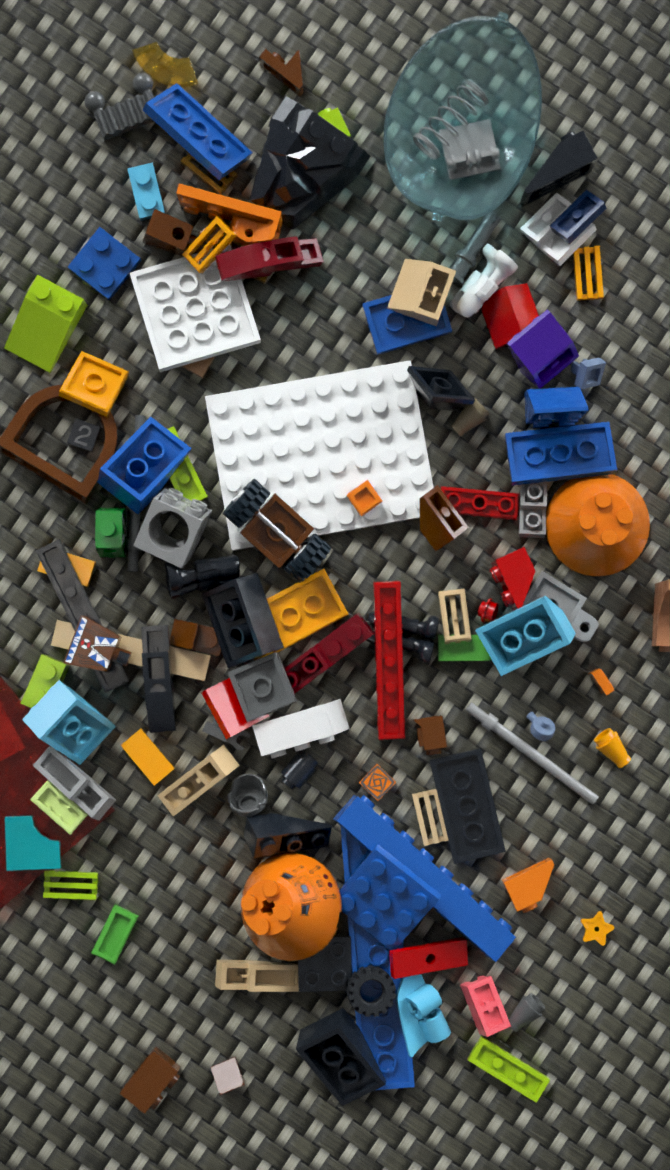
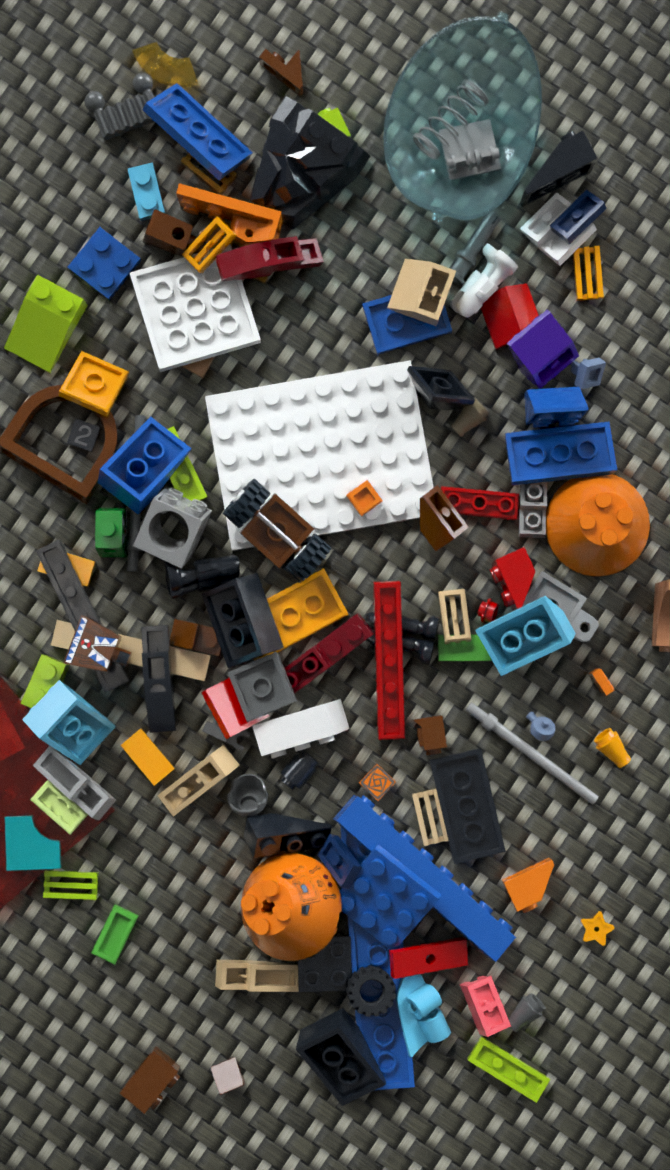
none -> dark blue plate [318,834,362,889]

